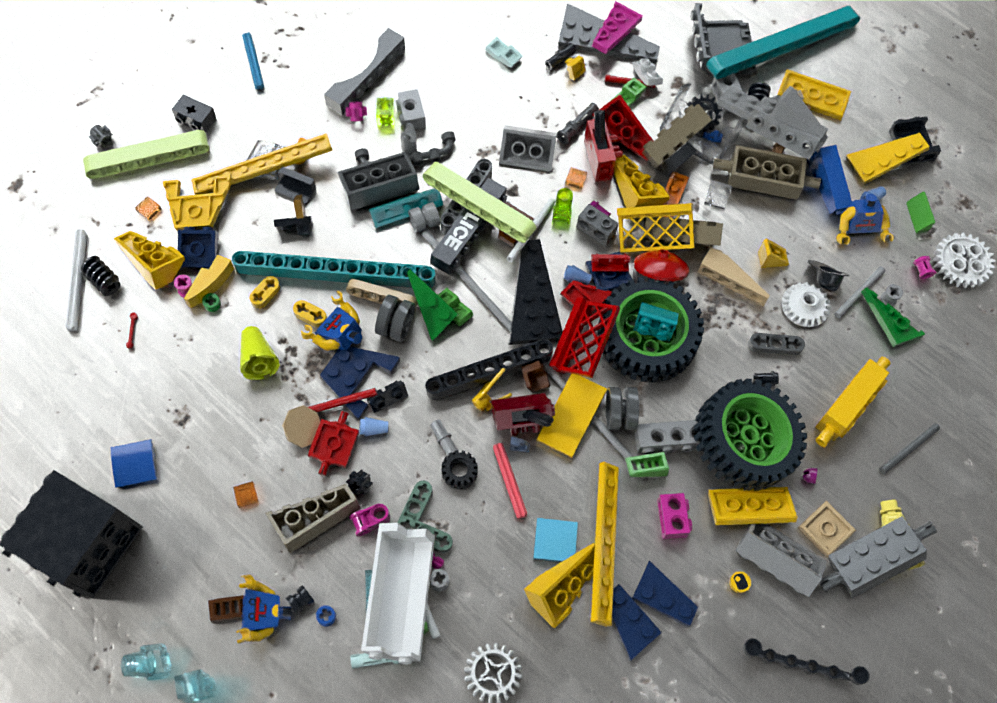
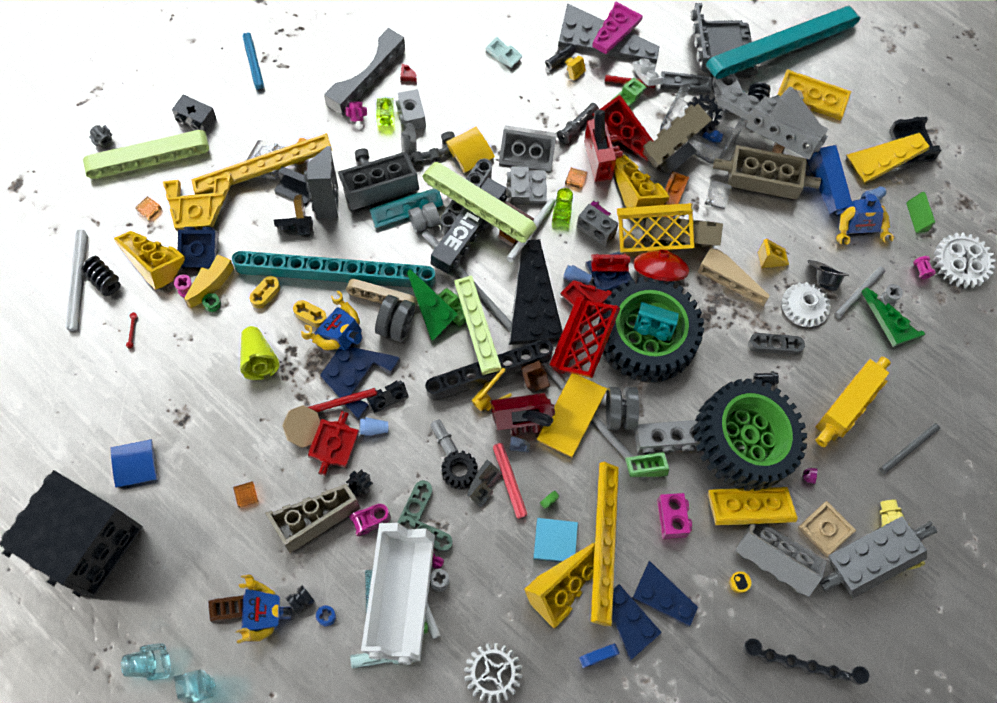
none -> dark grey slope [304,146,339,218]
none -> tile [400,64,417,82]
none -> yellow slope [446,126,495,173]
none -> yellowish green tile [454,276,501,375]
none -> dark grey slope [467,460,502,507]
none -> light grey plate [507,166,547,205]
none -> bright green tile [540,490,560,509]
none -> blue beam [579,643,620,668]
none -> dark grey tile [660,71,712,94]

